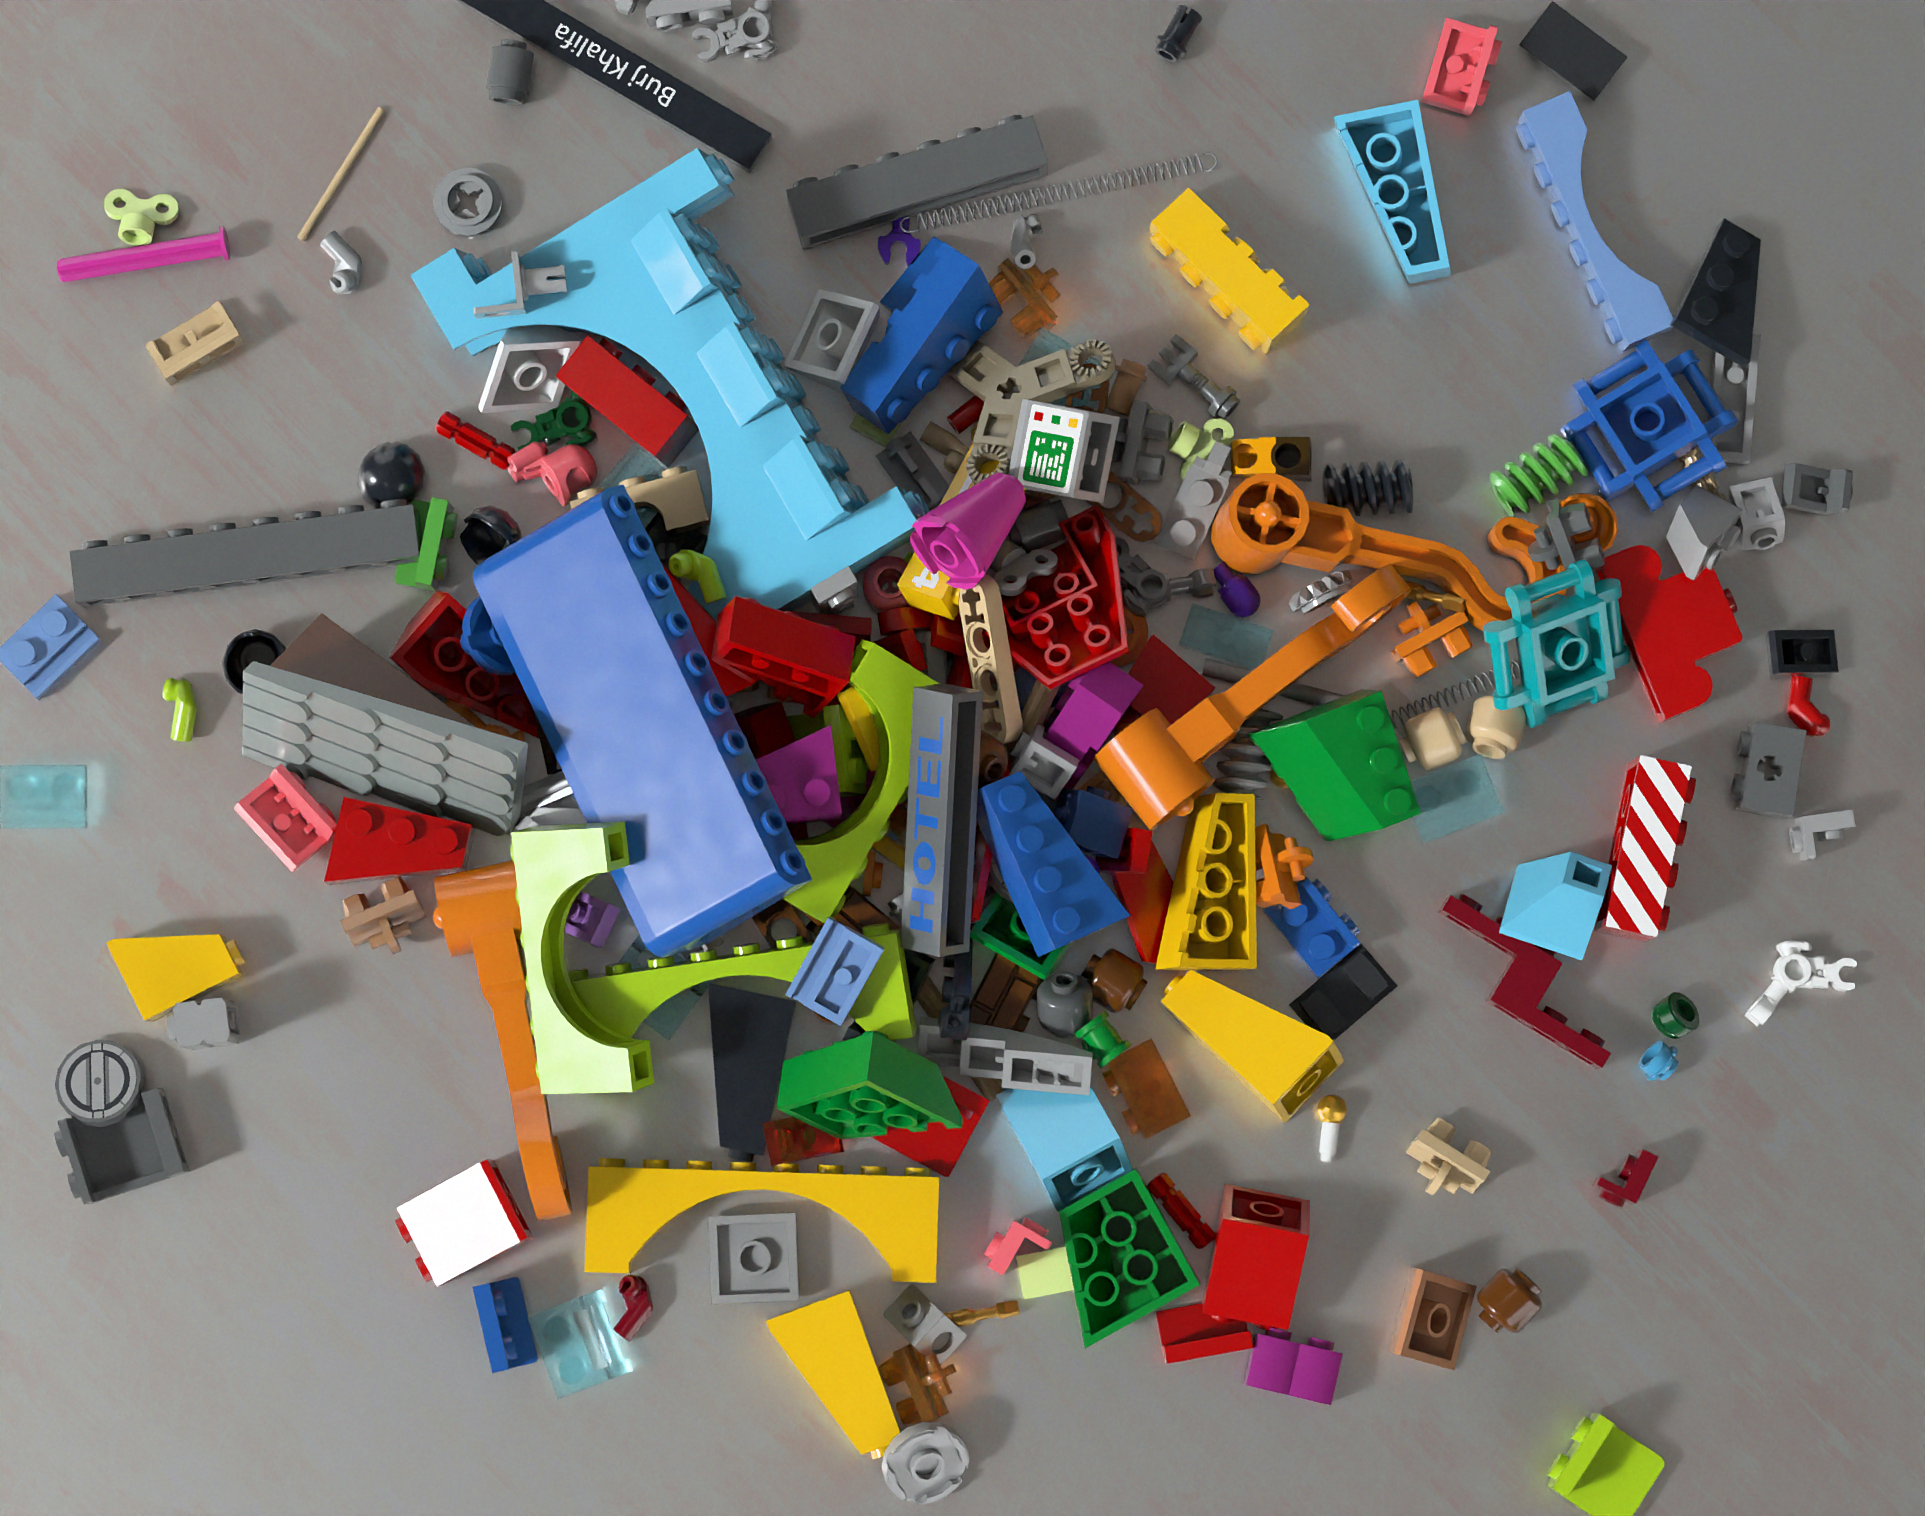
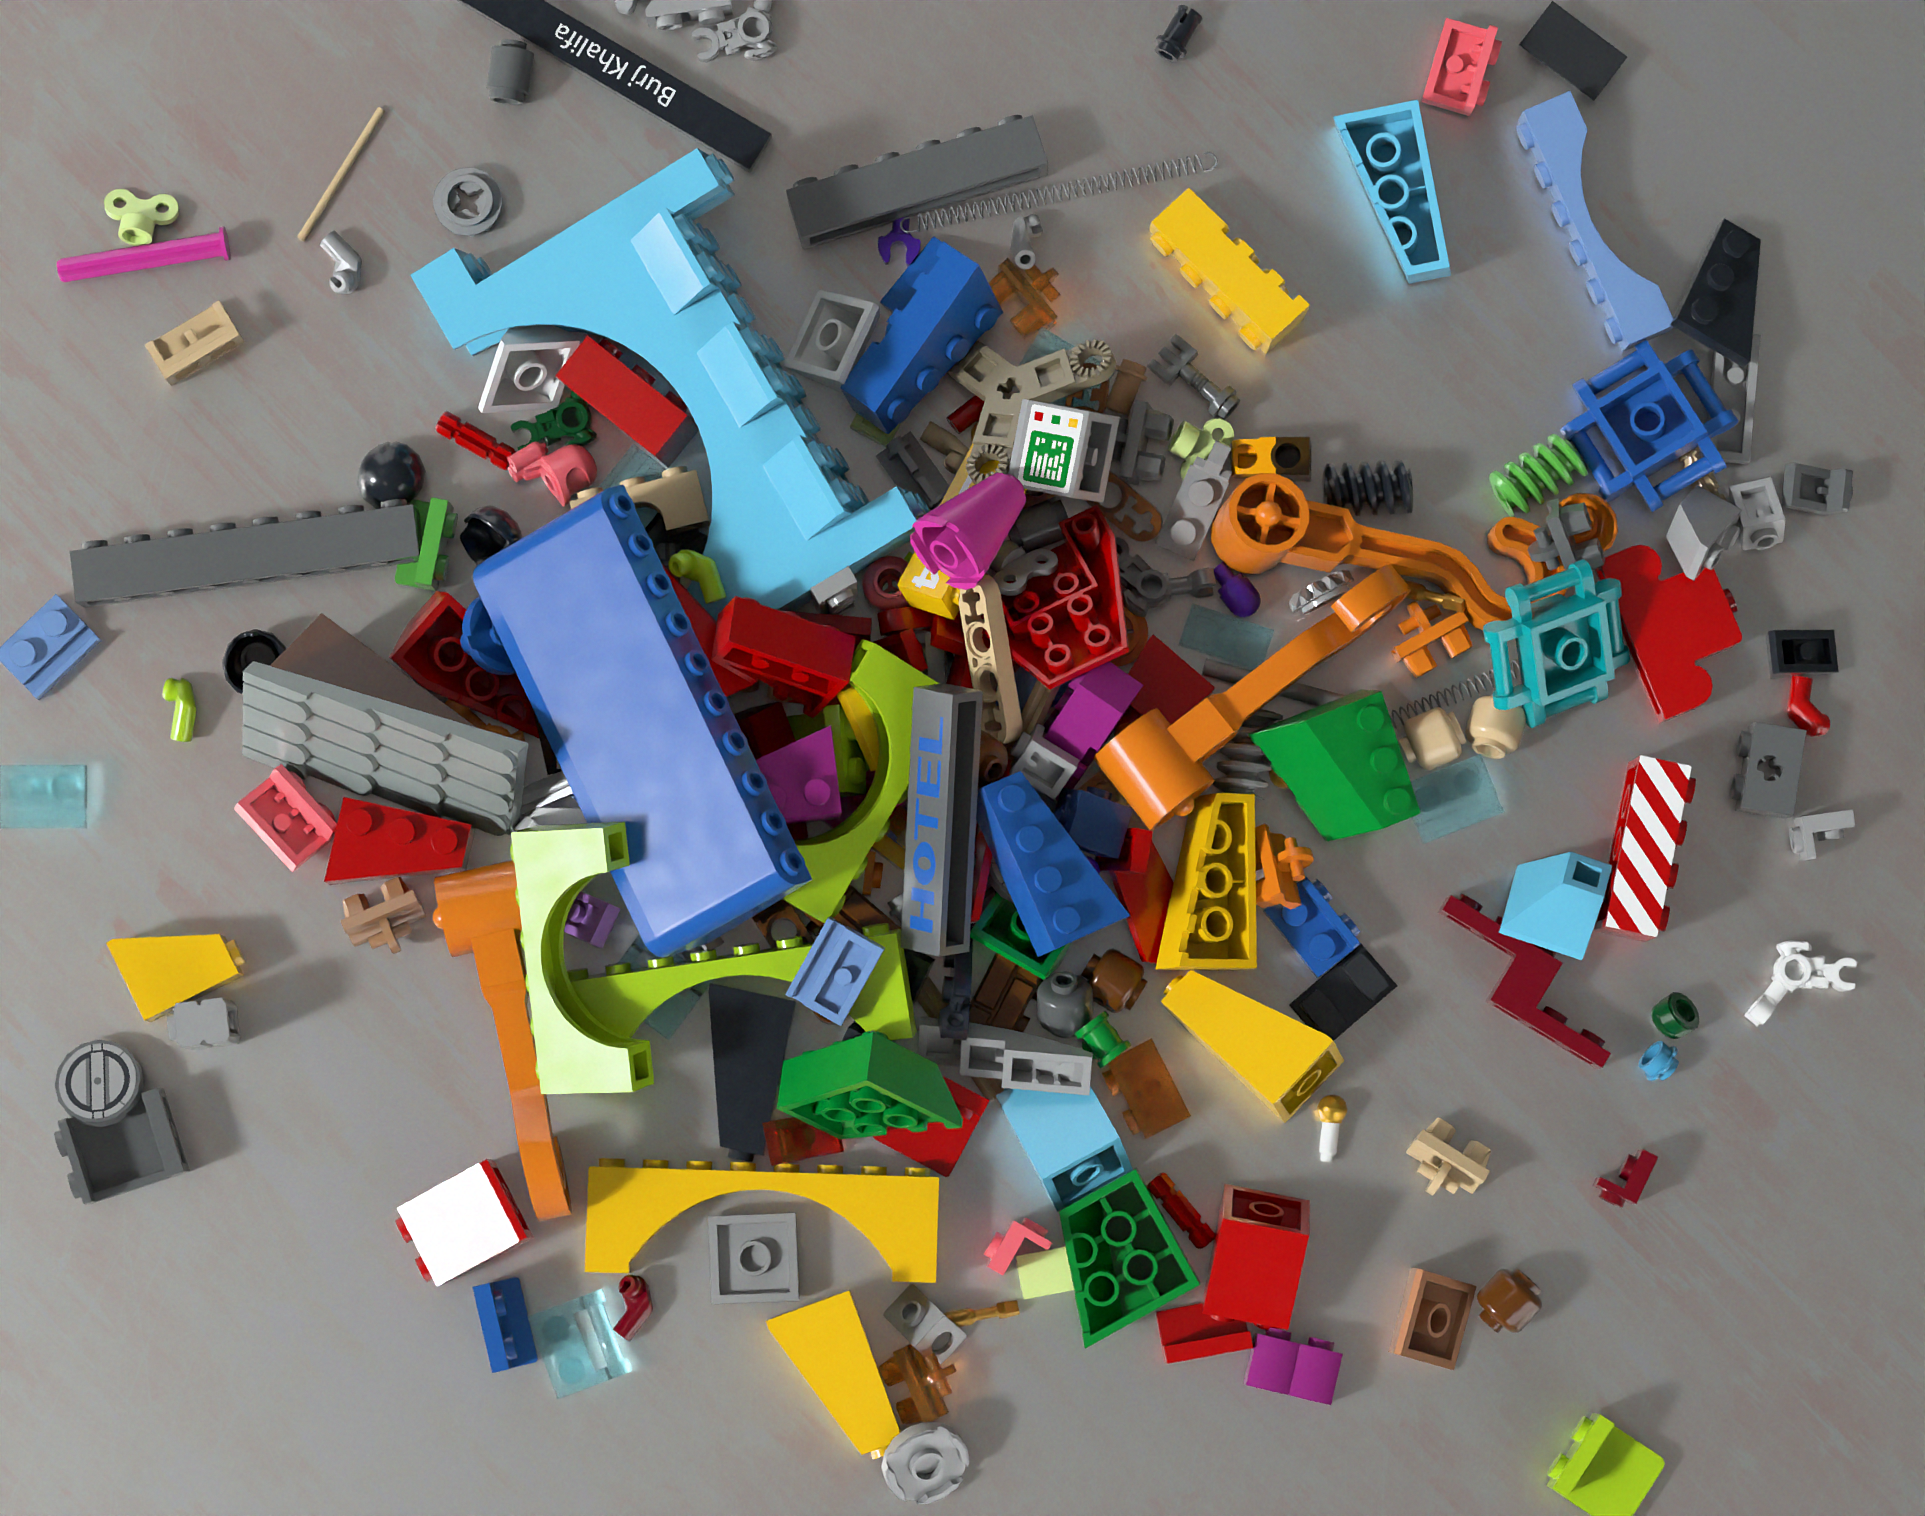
light grey bracket [473,250,567,319] -> none

